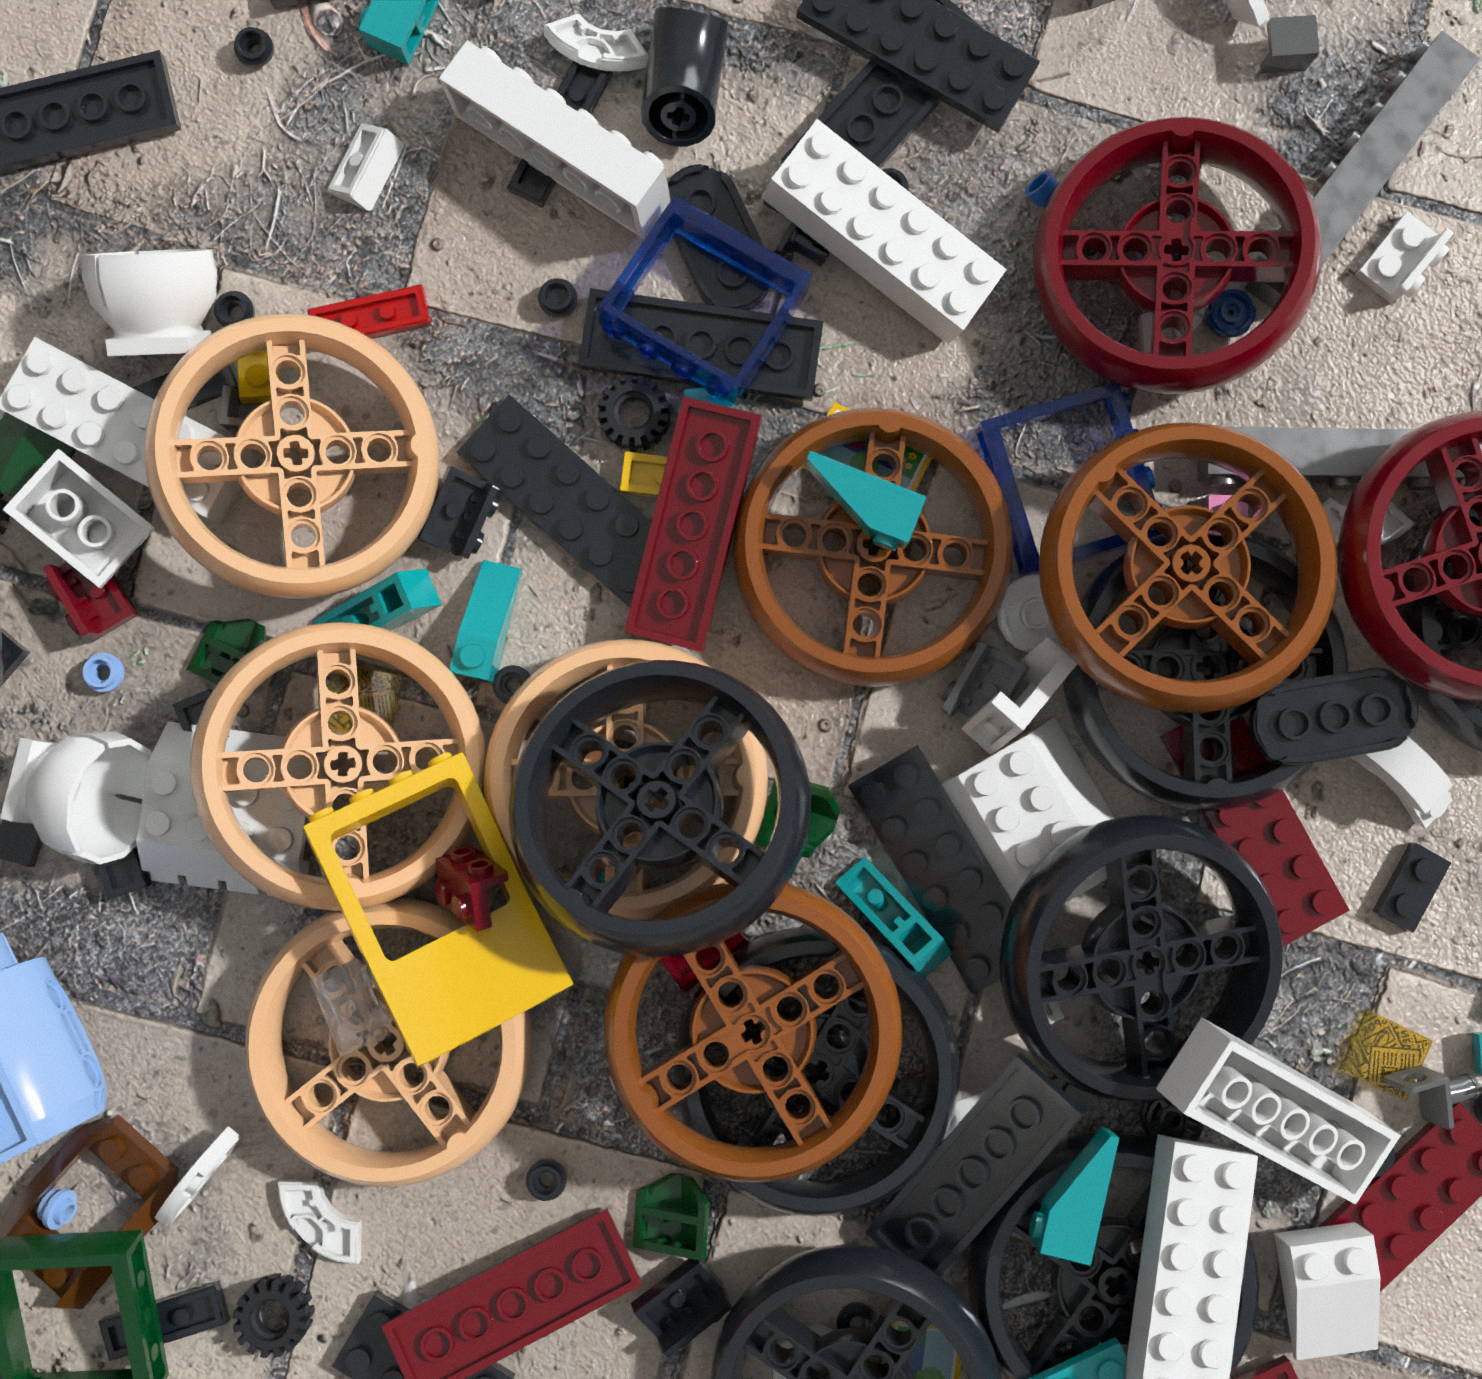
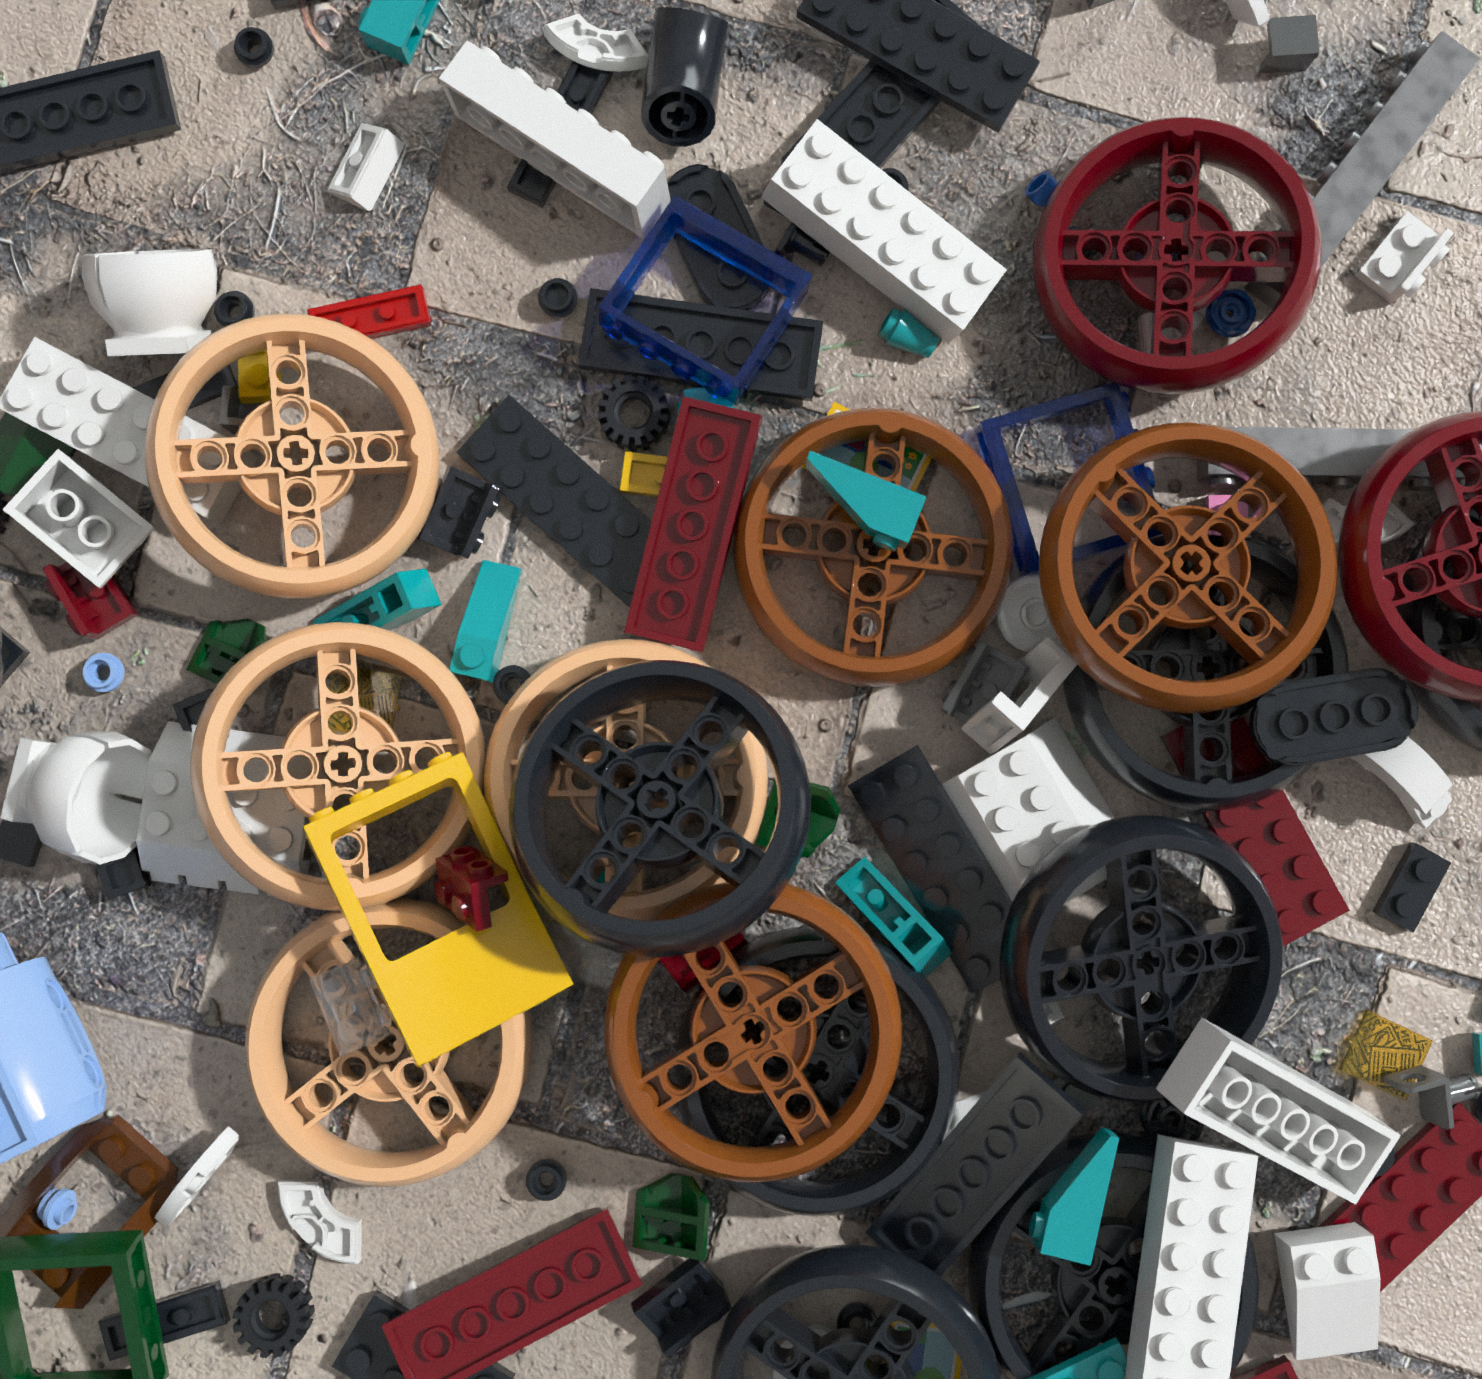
none -> teal cone [878,308,939,358]

